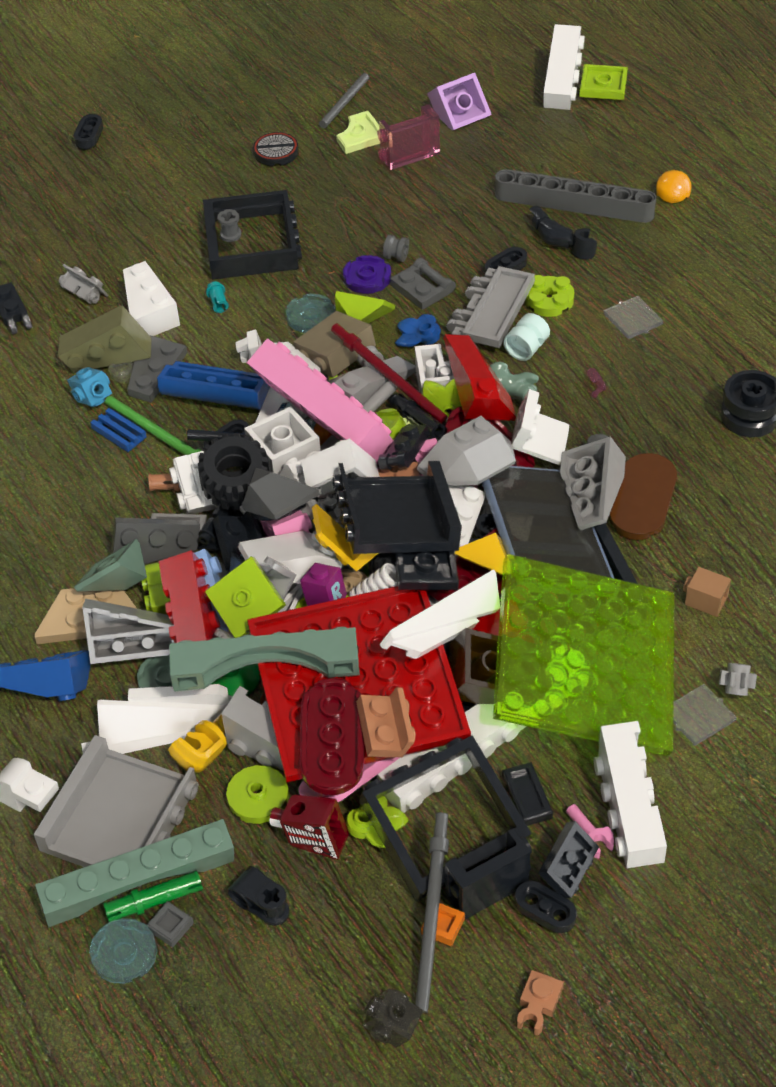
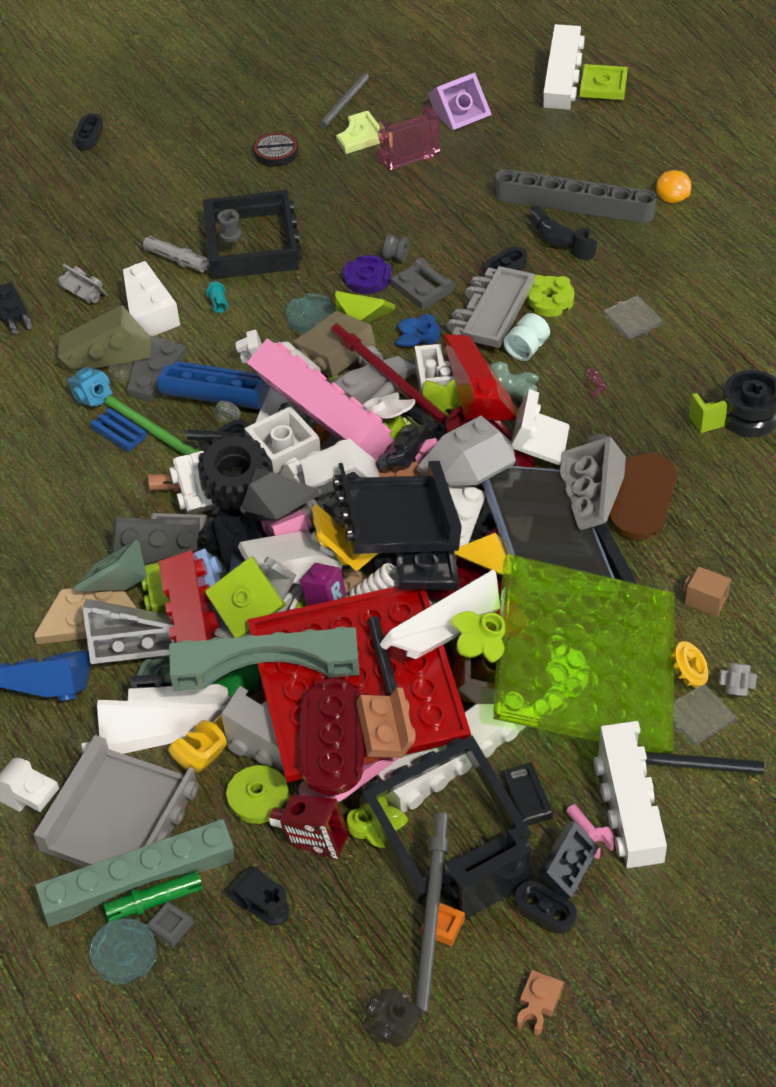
none -> black slope [130,674,165,688]
none -> light grey pin [143,236,209,273]
none -> clear tile [213,401,241,424]
none -> white plate [363,392,415,418]
none -> black bar [367,616,398,696]
none -> lime plate [450,611,505,663]
none -> black bar [645,752,765,774]
none -> yellow gear [670,641,708,688]
none -> lime panel [689,393,728,433]

